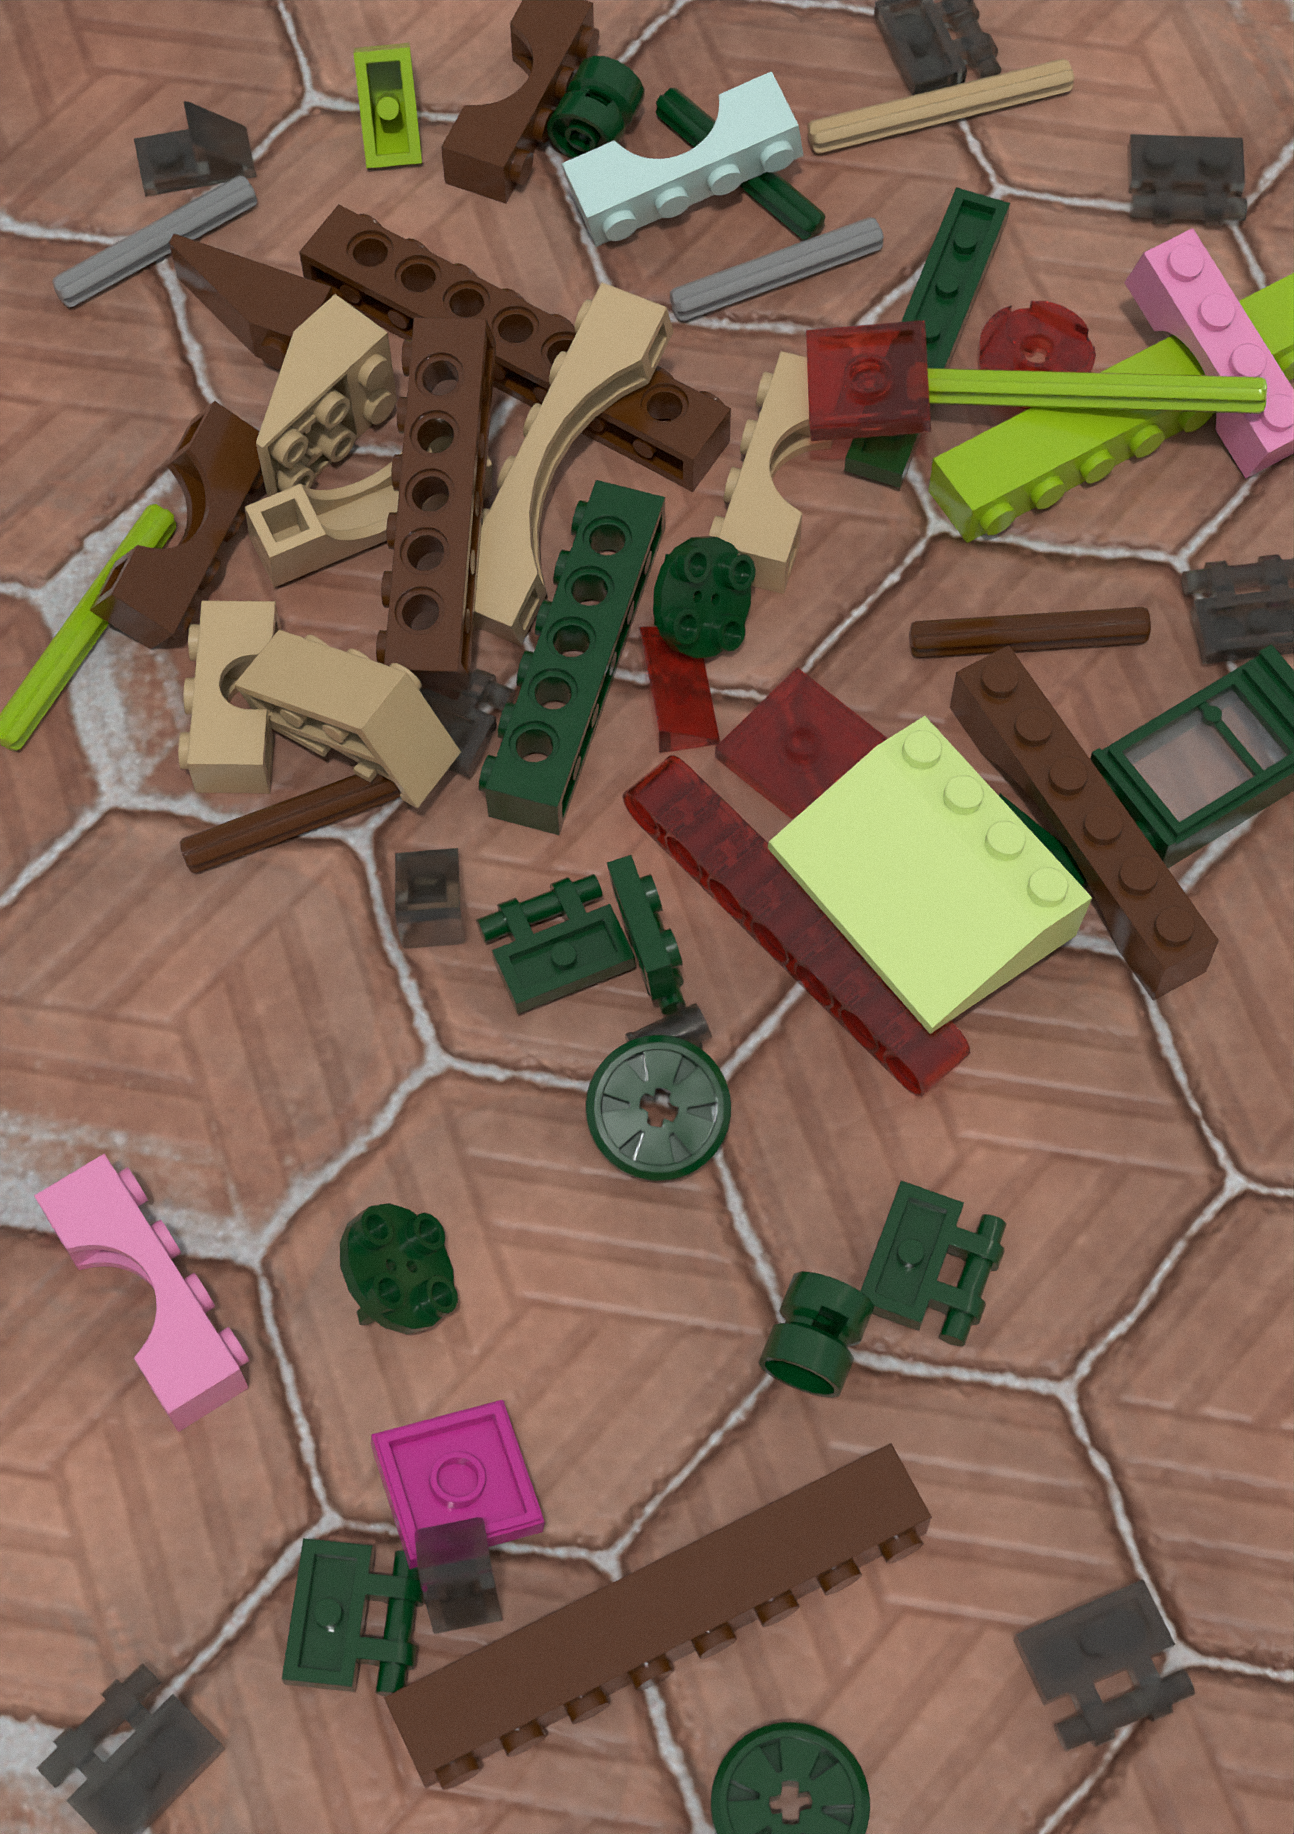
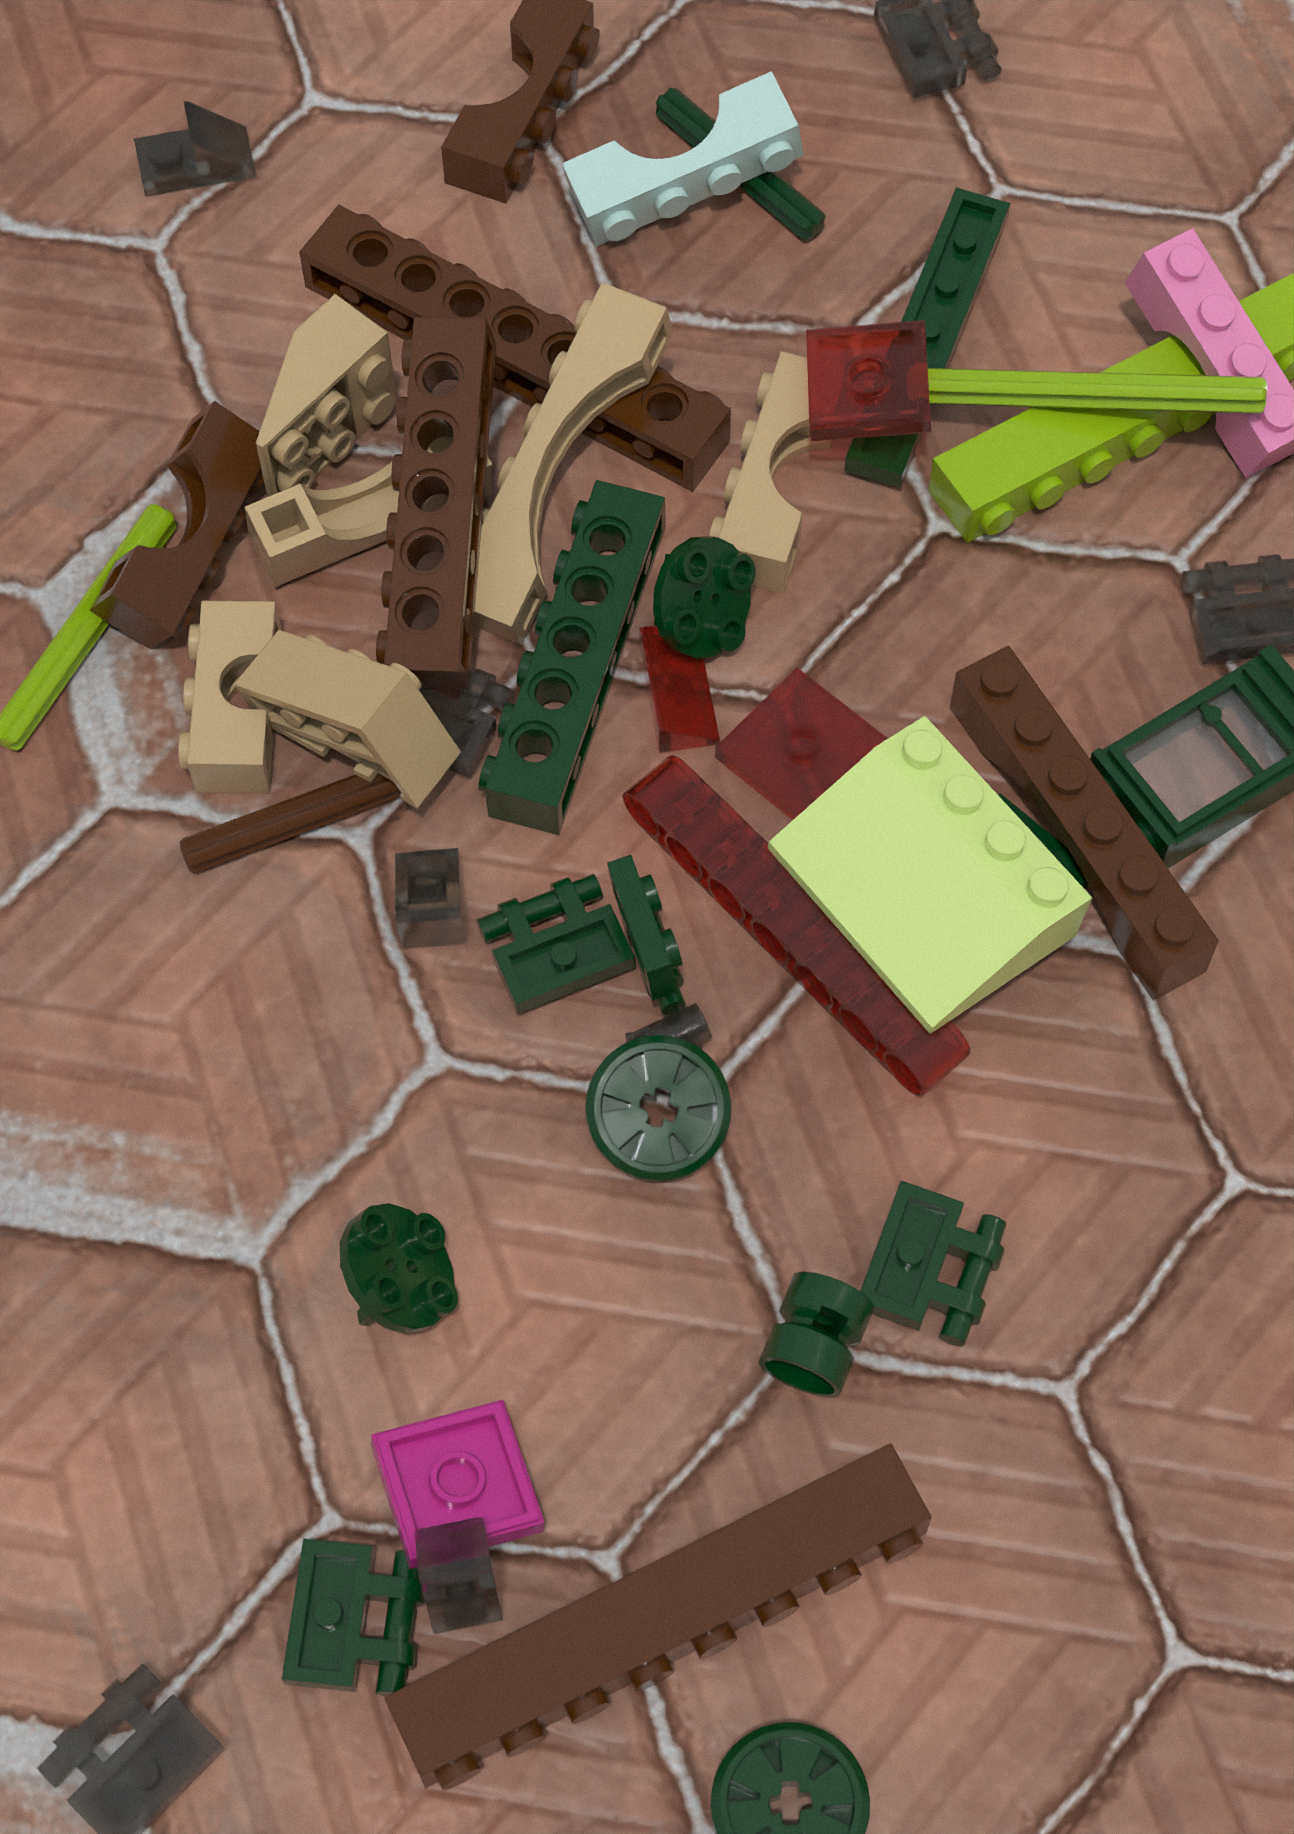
bright pink arch [34,1154,249,1432] -> none
light grey axle [52,175,257,308] -> none
reddish brown slope [169,234,333,369] -> none
lime slope [353,43,422,169] -> none
dark green wheel [547,56,645,159] -> none
light grey axle [670,217,884,321] -> none
tan axle [807,58,1074,154] -> none
reddish brown axle [909,607,1151,657] -> none
clear red plate [977,301,1096,410] -> none
clear smoke plate [1013,1579,1195,1752] -> none
clear smoke plate [1127,134,1247,226] -> none

